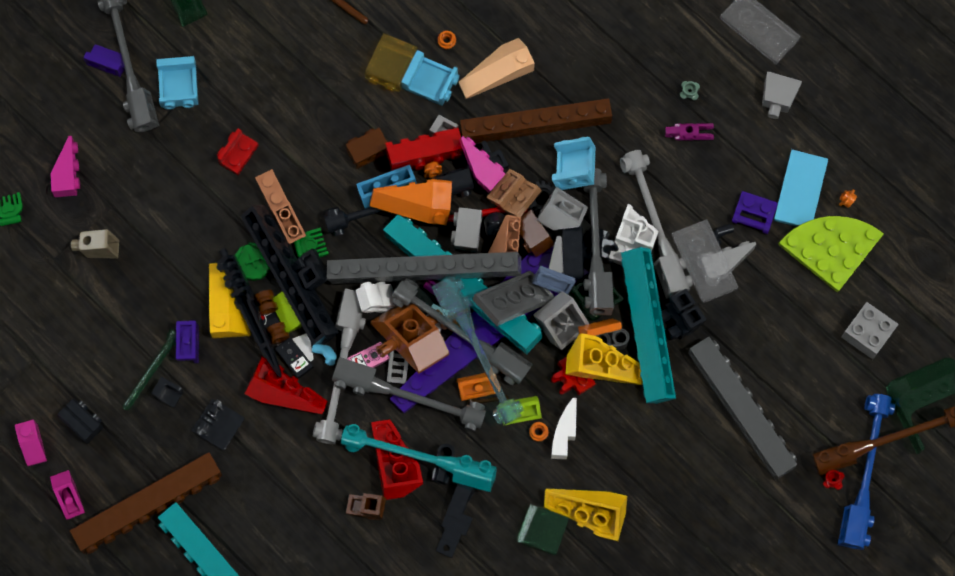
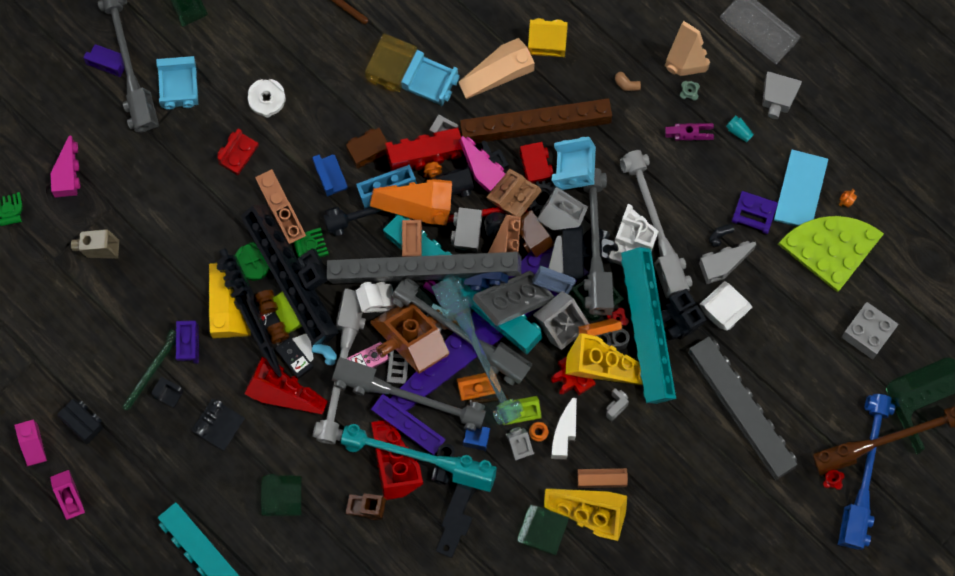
reddish brown brick [70,452,222,554] -> none
orange plate [438,31,456,49] -> none
clear plate [672,219,738,303] -> none
none -> white plate [248,79,286,118]
none -> clear green slope [261,474,302,516]
none -> blue panel [312,154,348,196]
none -> dark purple plate [371,394,446,455]
none -> nougat tile [402,220,422,257]
none -> blue panel [463,427,490,451]
none -> dark blue slope [464,272,509,292]
none -> light grey bracket [506,427,534,460]
none -> red brick [520,142,553,184]
none -> yellow slope [528,18,568,57]
none -> nougat piece [577,468,628,488]
none -> light grey bracket [606,388,629,422]
none -> red plate [607,308,629,326]
none -> medium nougat arm [615,72,641,91]
none -> light nougat wedge [665,21,710,76]
none -> white slope [699,281,752,330]
none -> teal cone [726,115,754,143]

